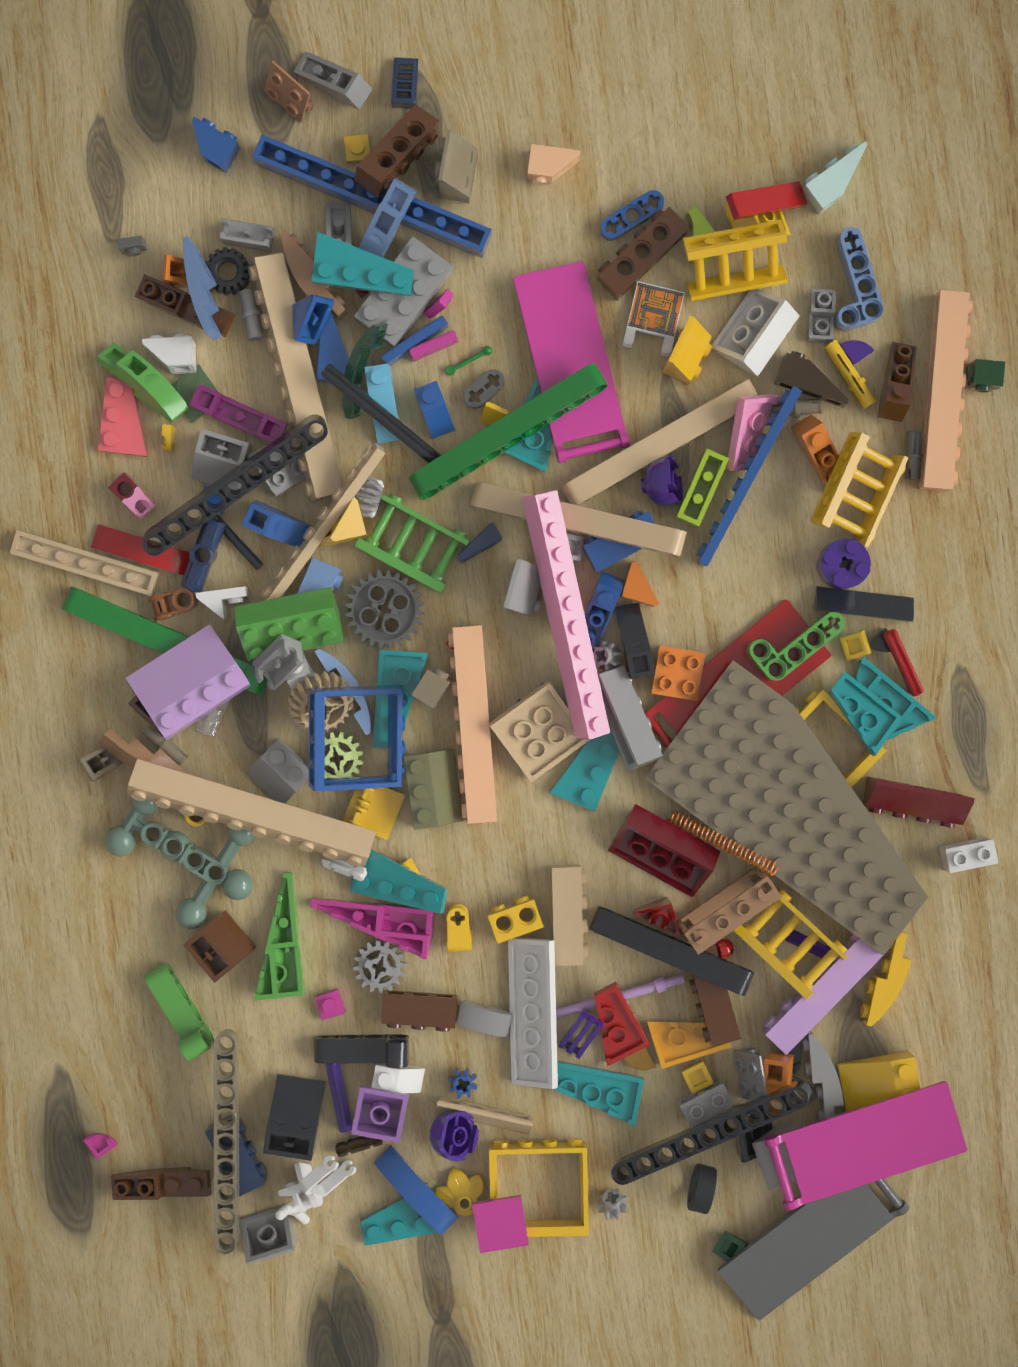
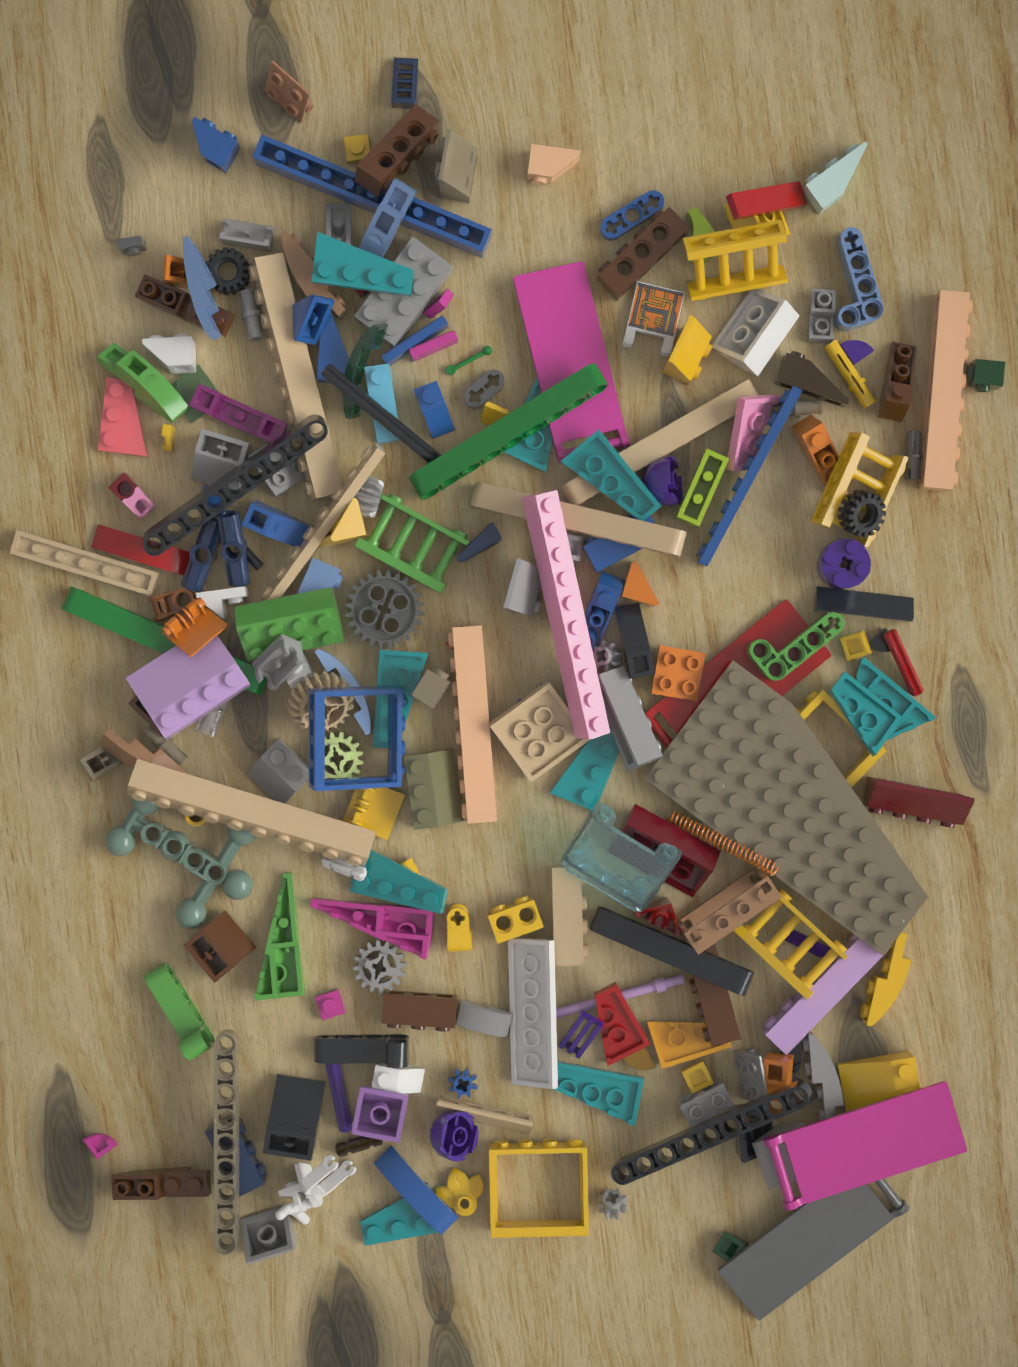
light grey slope [294,51,372,110] -> none
dark pink tile [472,1194,529,1253] -> none
black tyre [687,1164,717,1214] -> none
red hinge [715,939,734,958] -> none
white brick [939,837,998,873] -> none
none -> orange hinge [162,597,228,658]
none -> dark blue piece [217,510,251,587]
none -> teal wing [560,429,662,521]
none -> clear light blue windscreen [561,800,683,912]
none -> black tyre [838,490,886,537]

